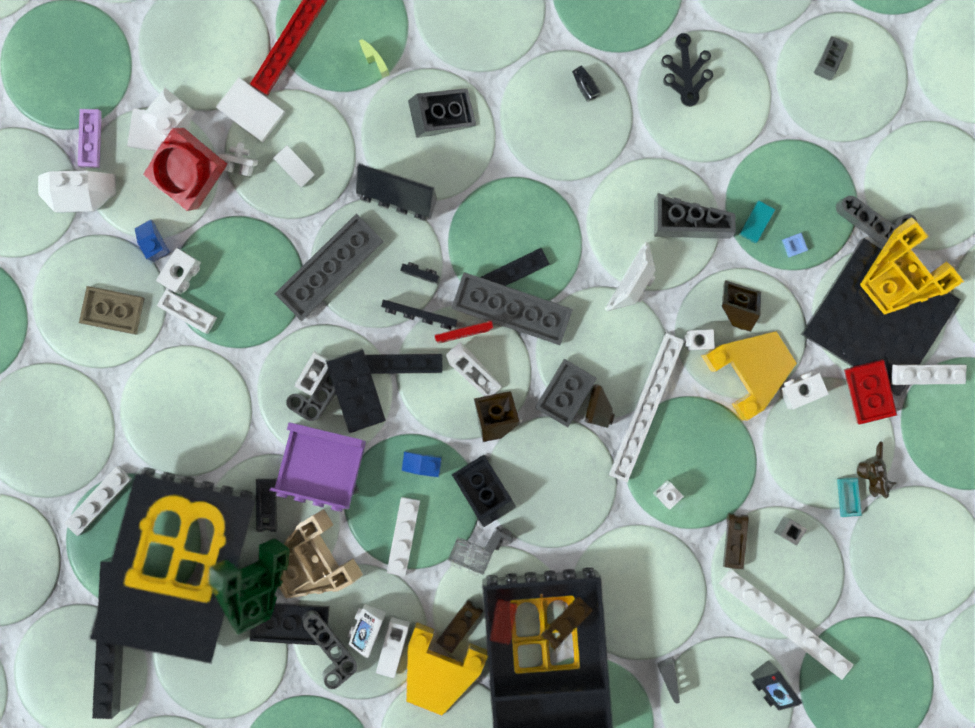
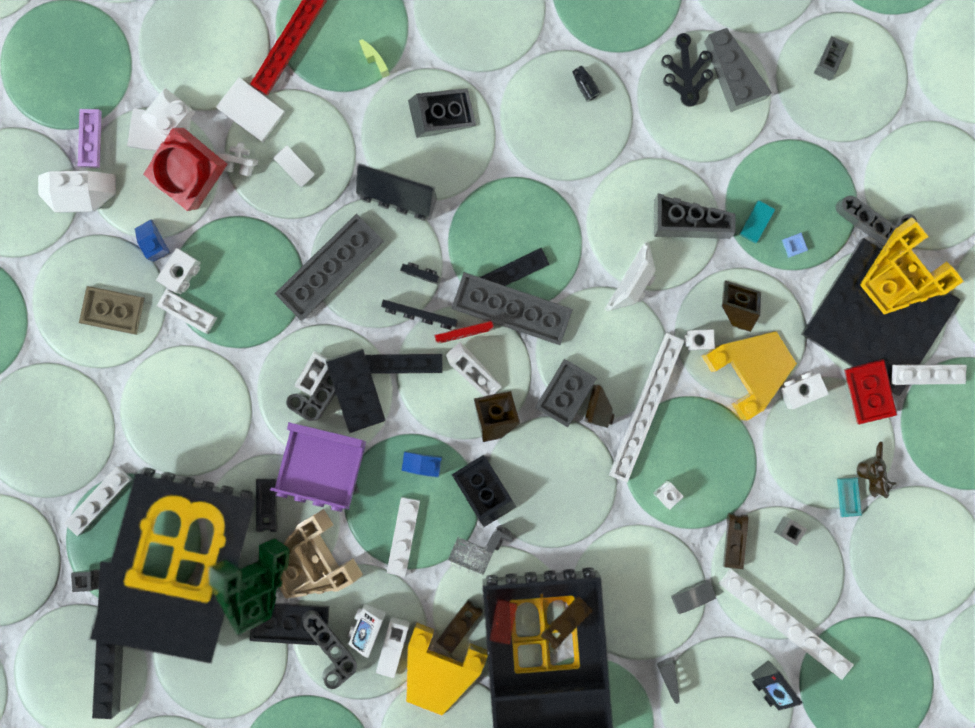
none -> dark grey slope [71,569,100,592]
none -> dark grey slope [671,580,716,614]
none -> dark grey wedge [704,28,772,112]

